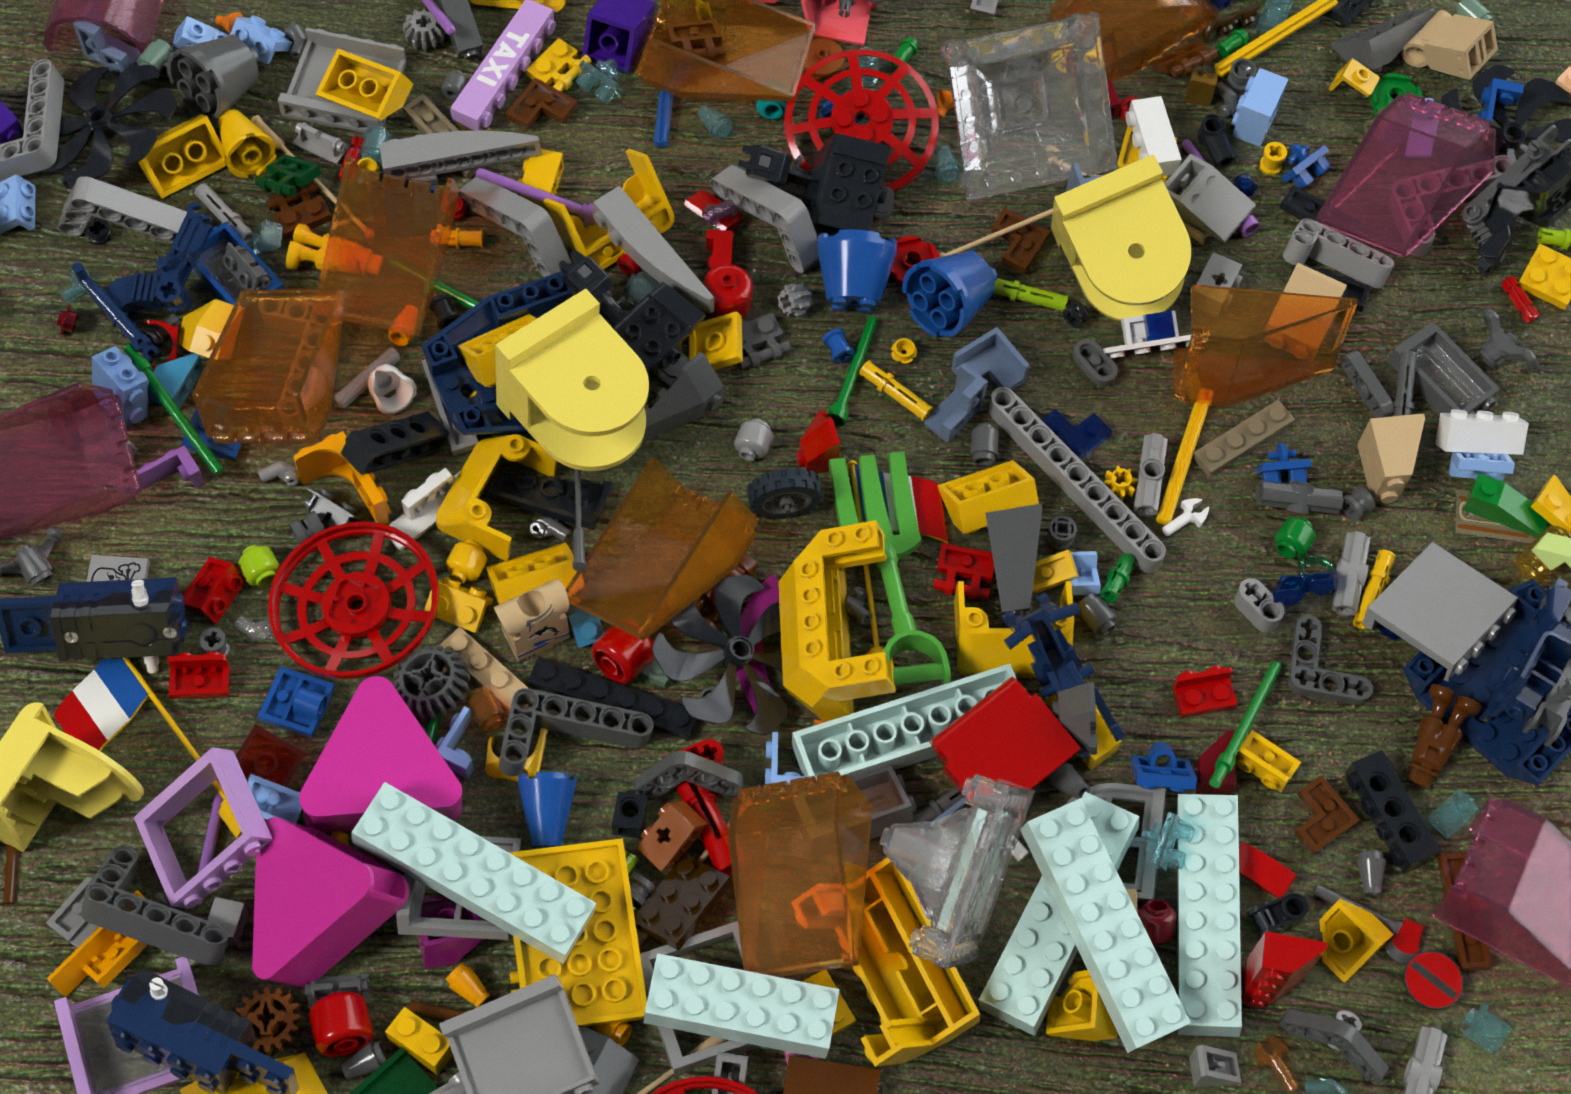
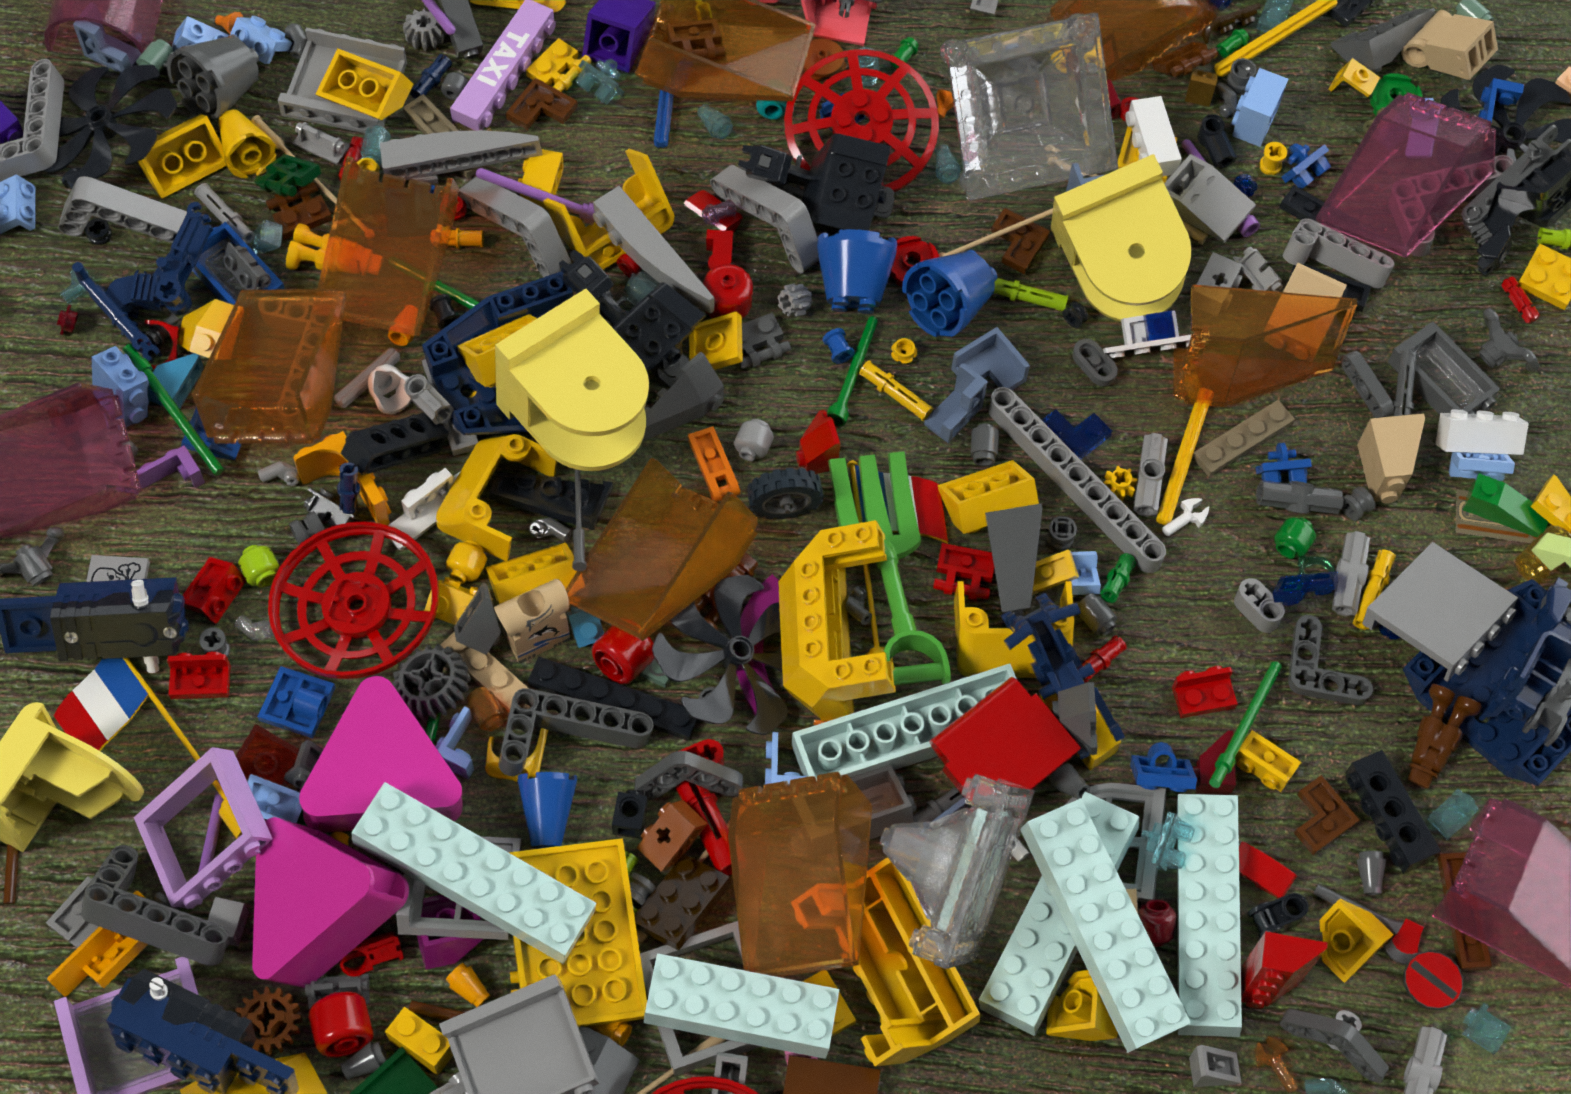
none -> dark grey bracket [284,739,324,790]
none -> dark blue pin [337,462,360,514]
none -> red piece [339,931,403,977]
none -> light grey piece [404,374,454,425]
none -> dark blue pin [410,54,452,99]
none -> dark grey slope [454,583,502,655]
none -> orange plate [688,426,741,503]
none -> red pin [1082,635,1127,683]
none -> light grey hinge [1233,247,1283,299]

